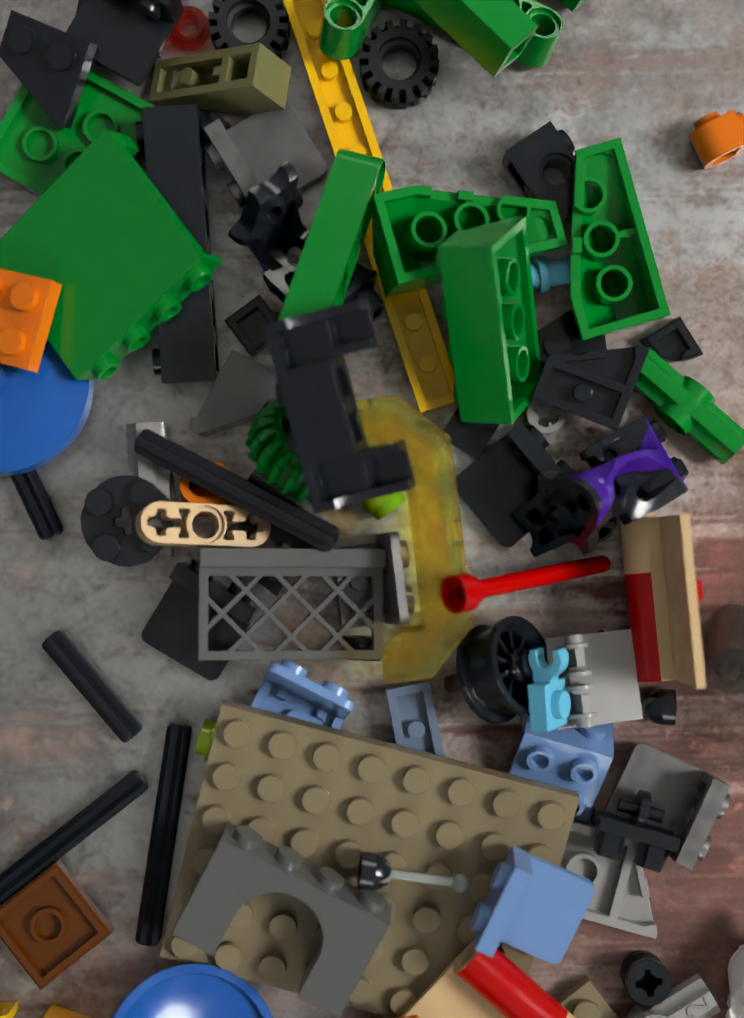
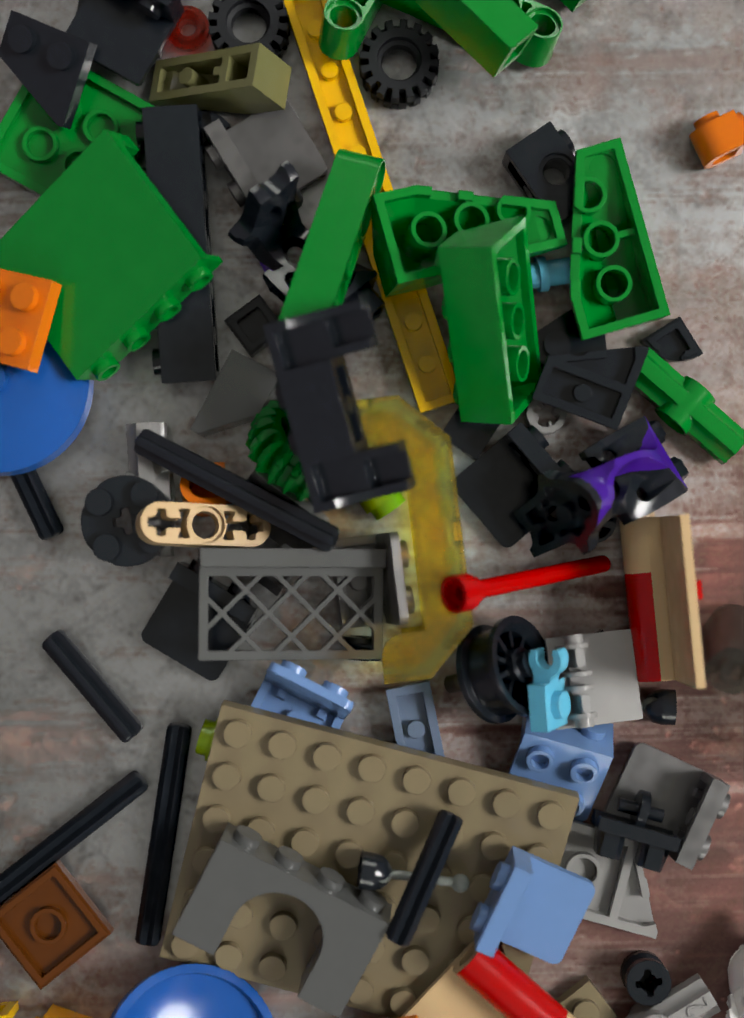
none -> black axle [386,810,463,947]

